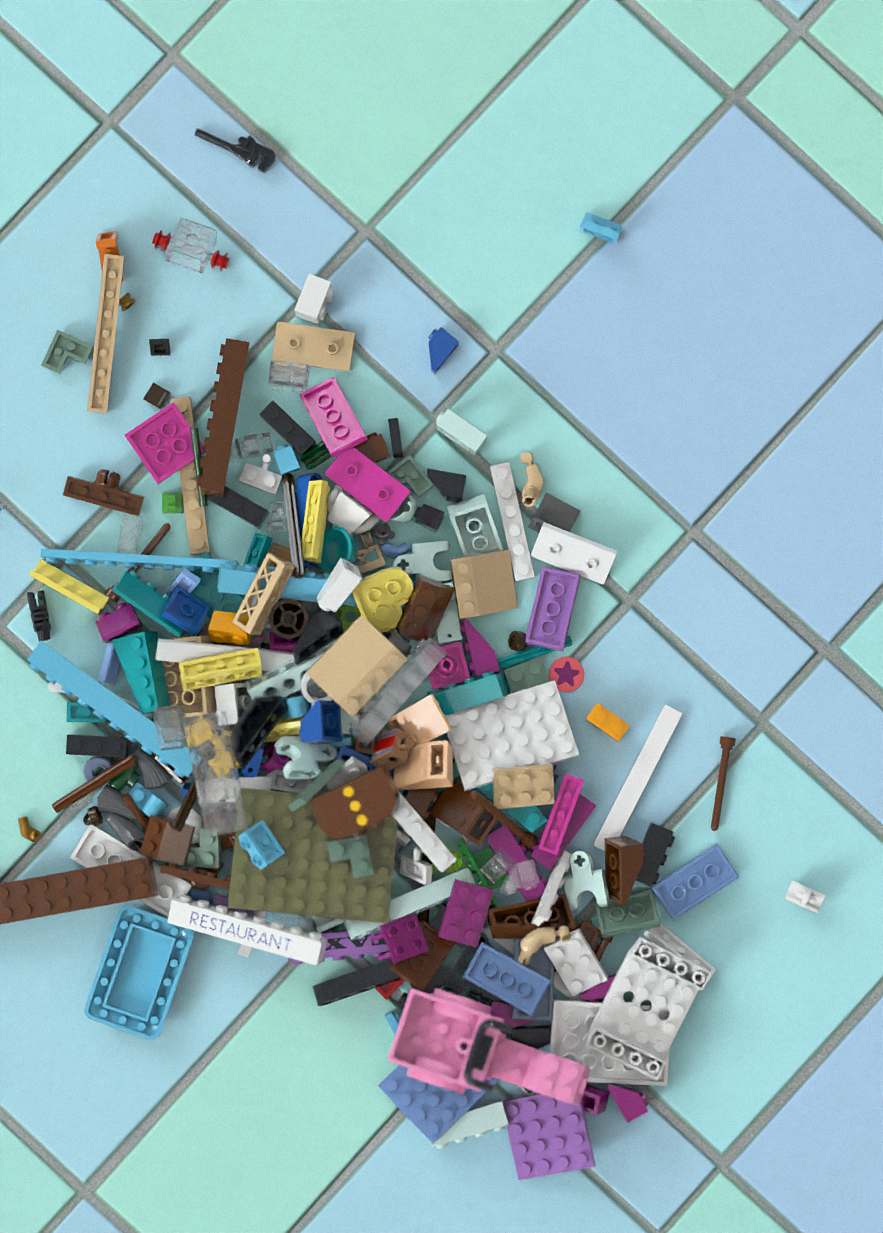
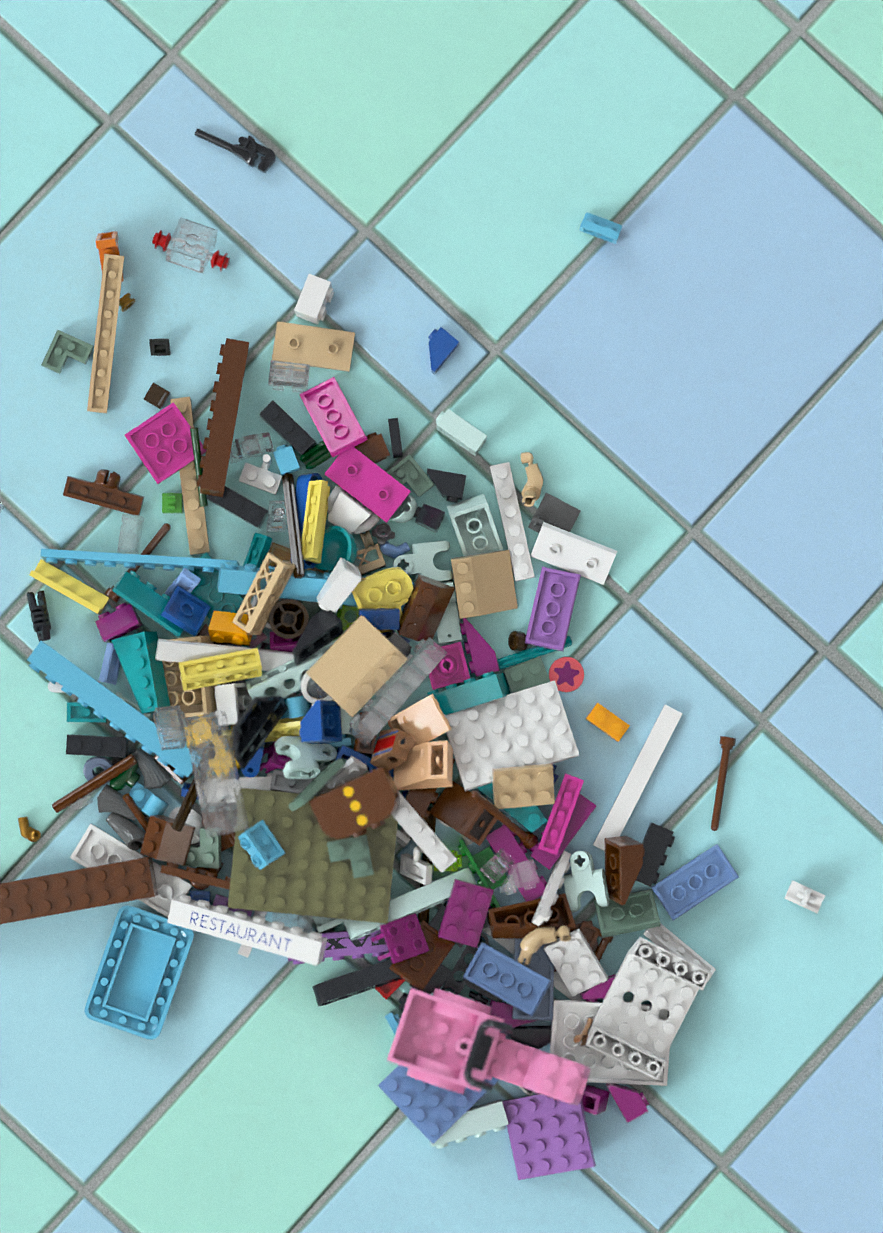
dark brown tile [83,806,103,826] -> none
none -> blue plate [359,608,400,630]
none -> medium nougat hand [574,1018,593,1046]

